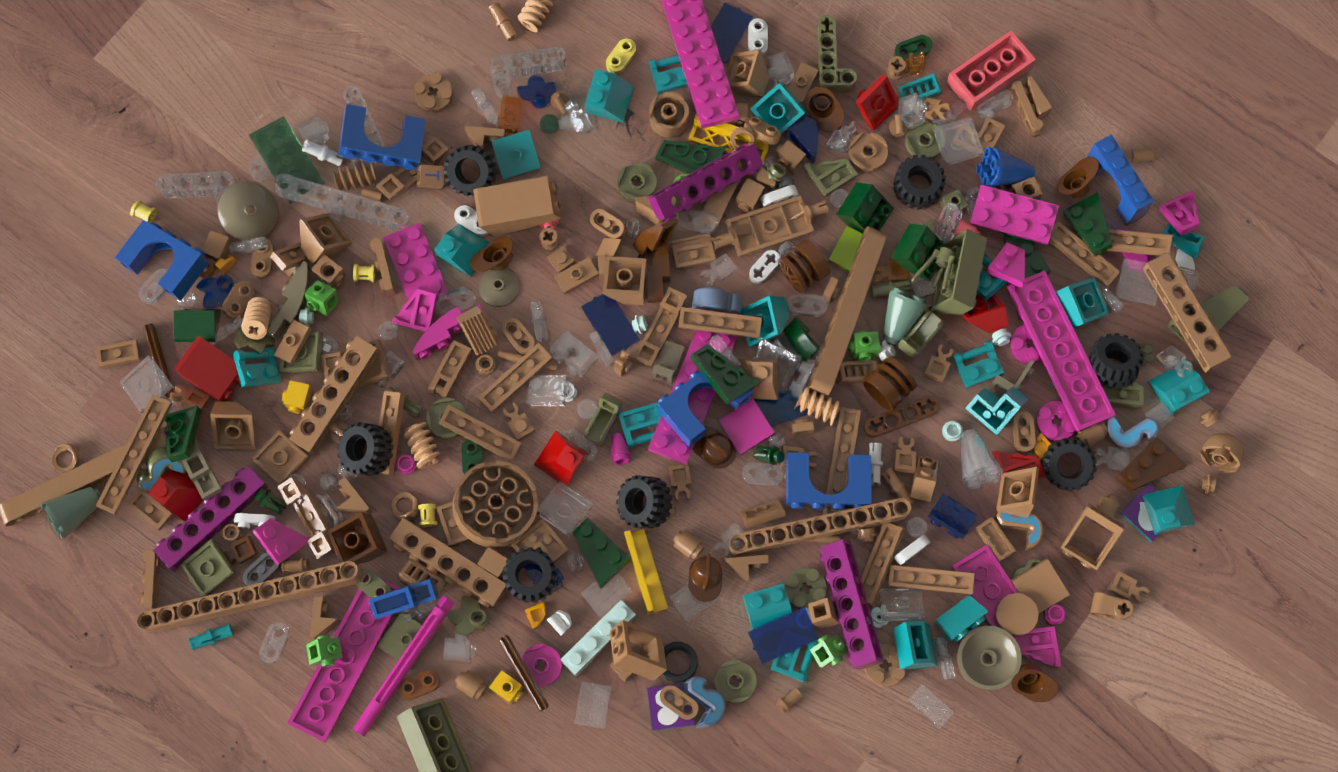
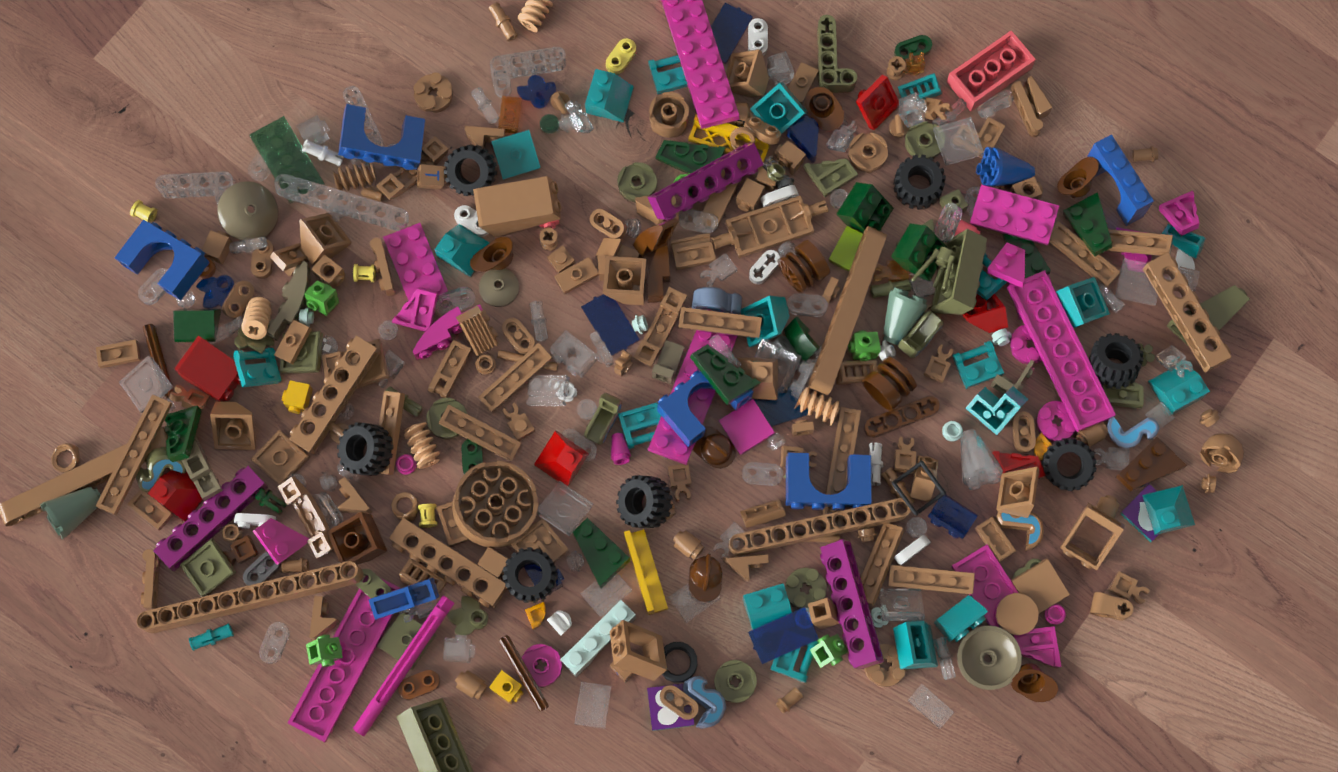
light orange tile [215,255,238,275] -> none
dark green arm [753,445,785,465] -> none
none -> black piece [892,460,947,516]

